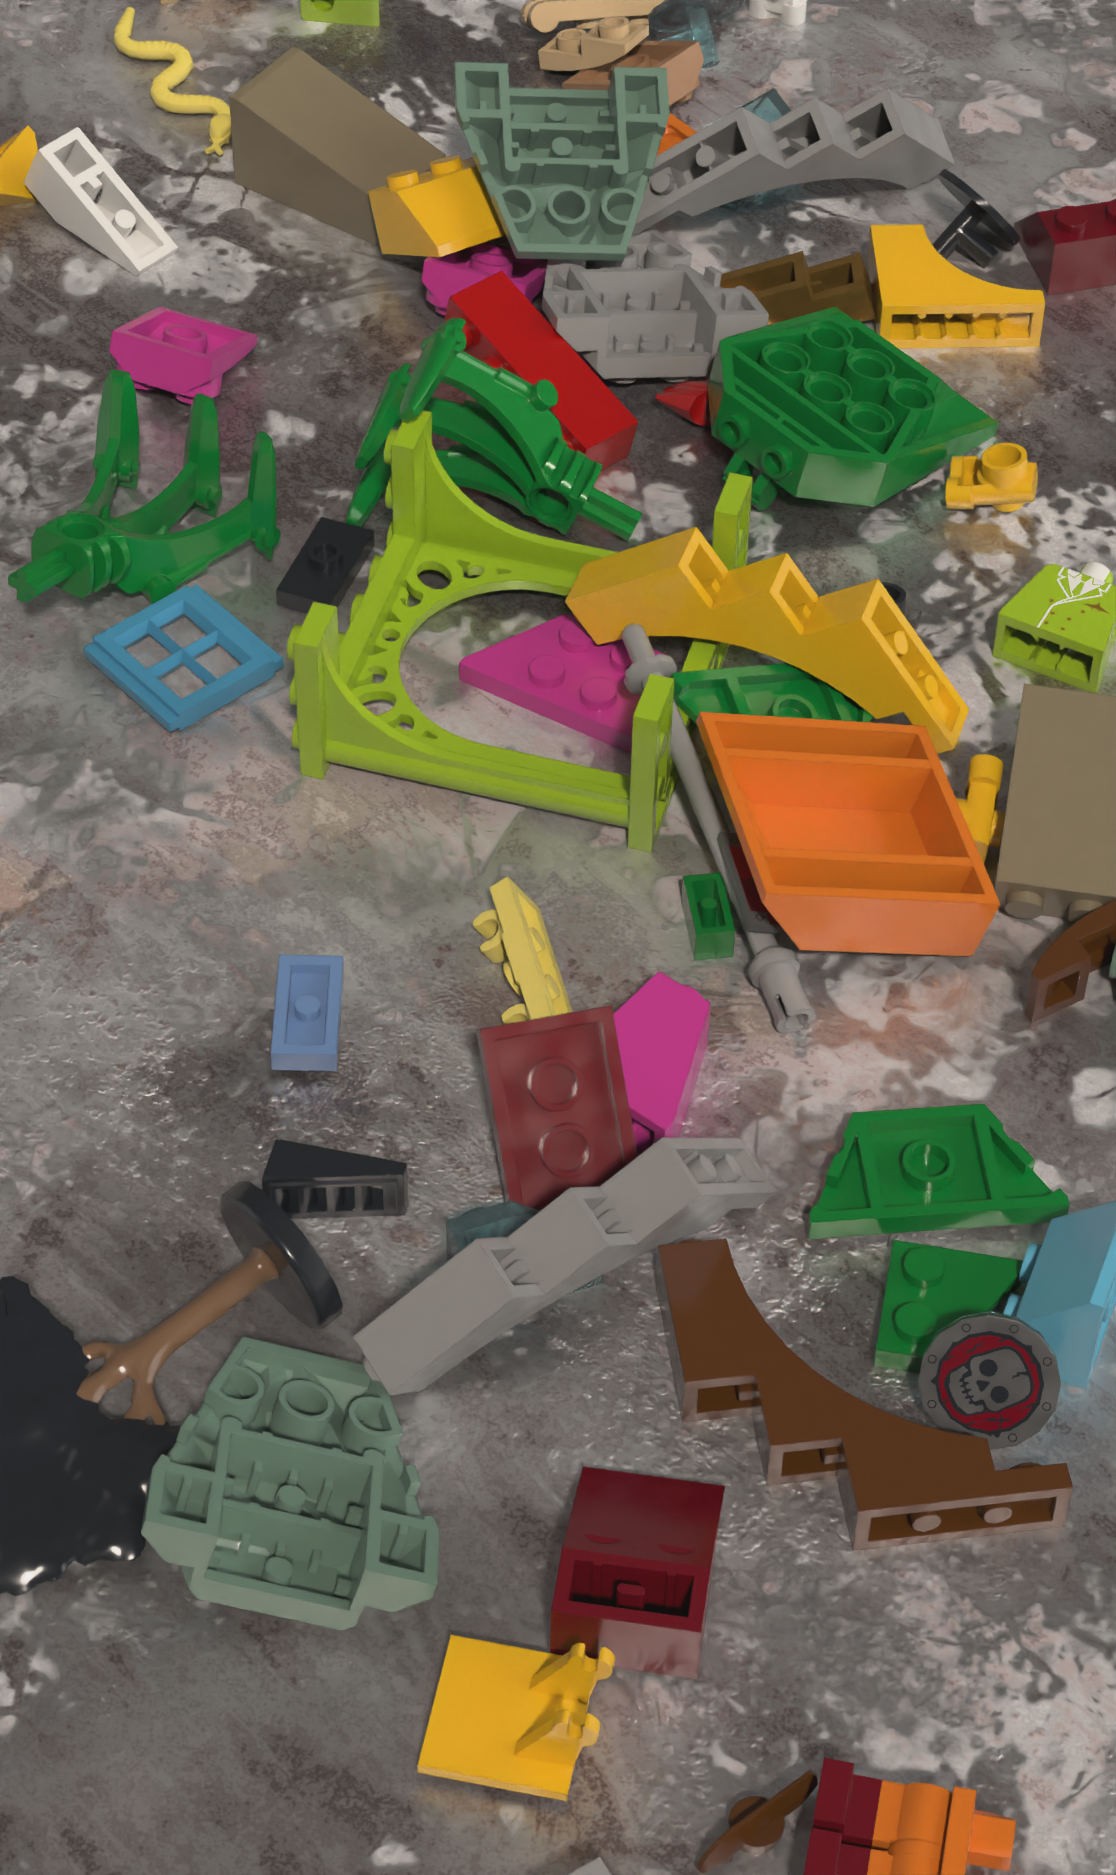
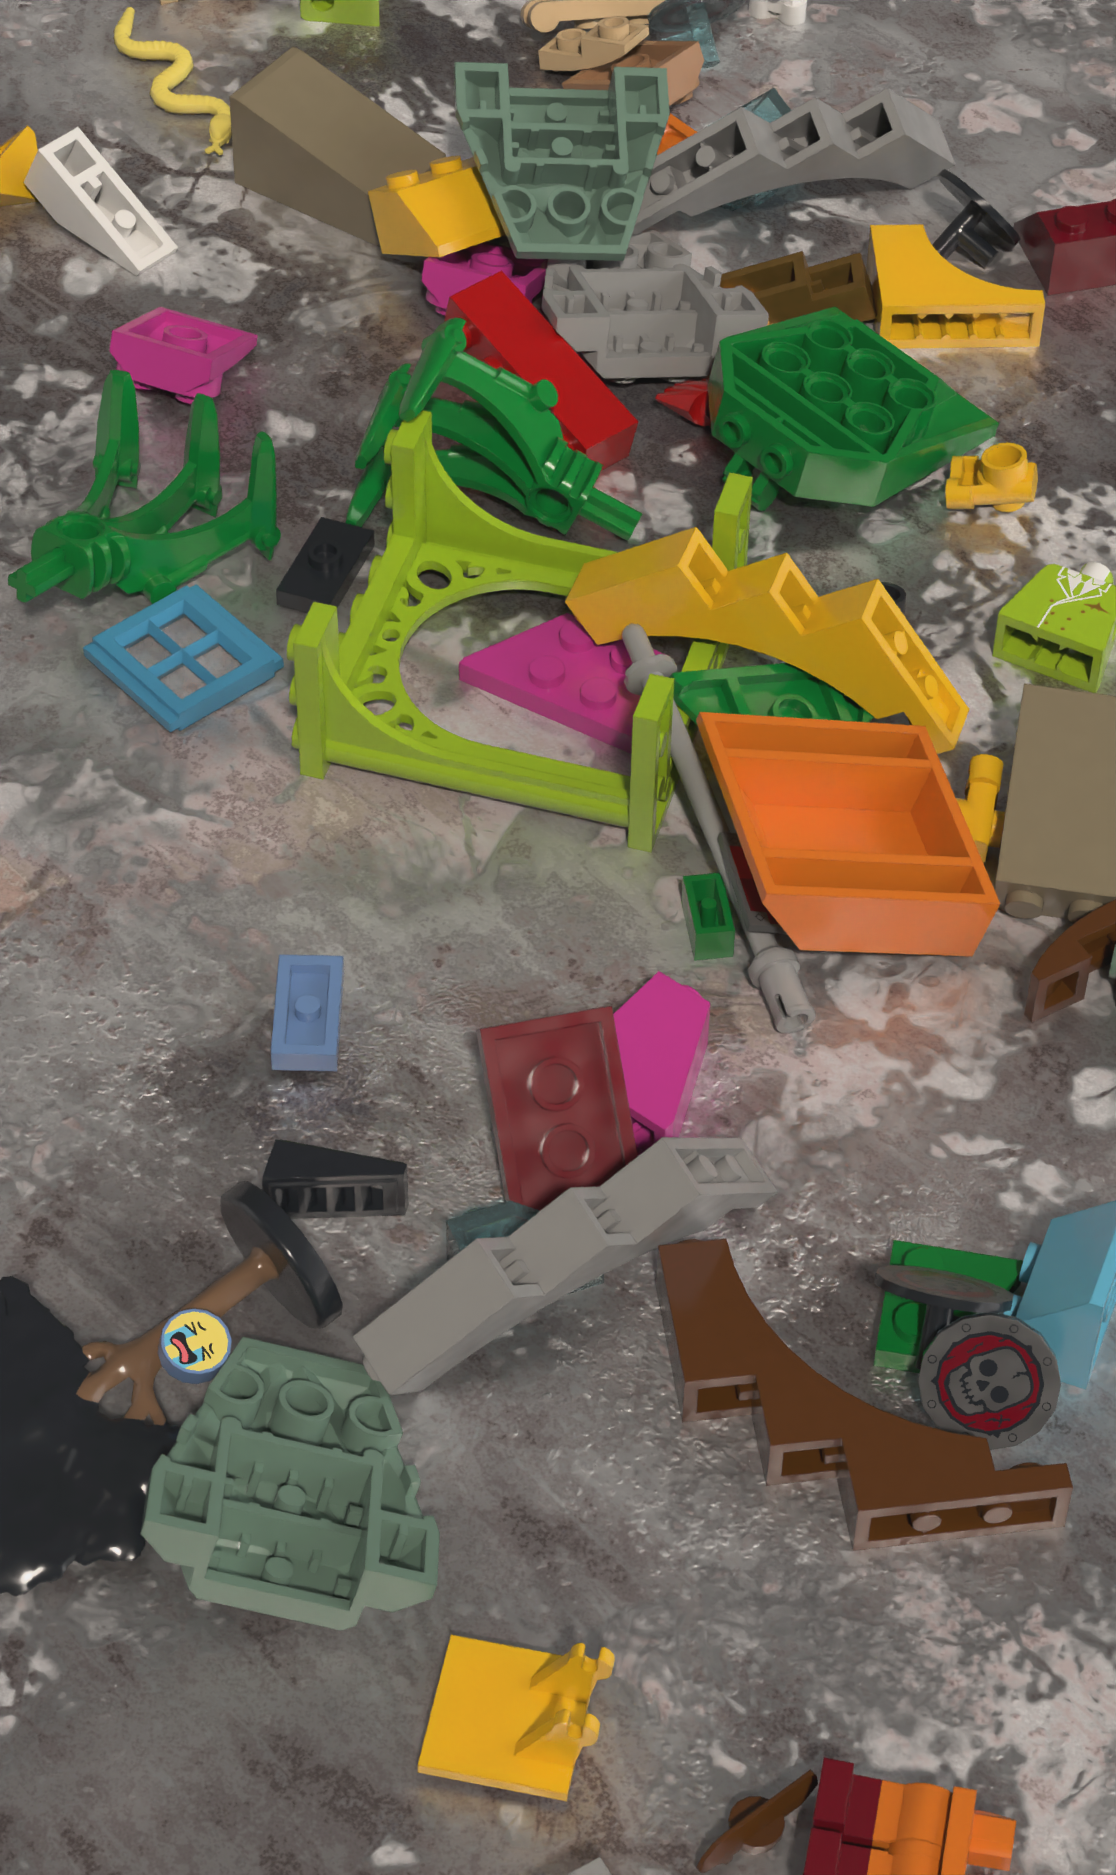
light yellow plate [472,876,573,1024] -> none
dark red slope [550,1466,725,1679] -> none
green wing [807,1104,1070,1239] -> none
none -> tile [158,1309,232,1384]
none -> shield [874,1265,1013,1369]

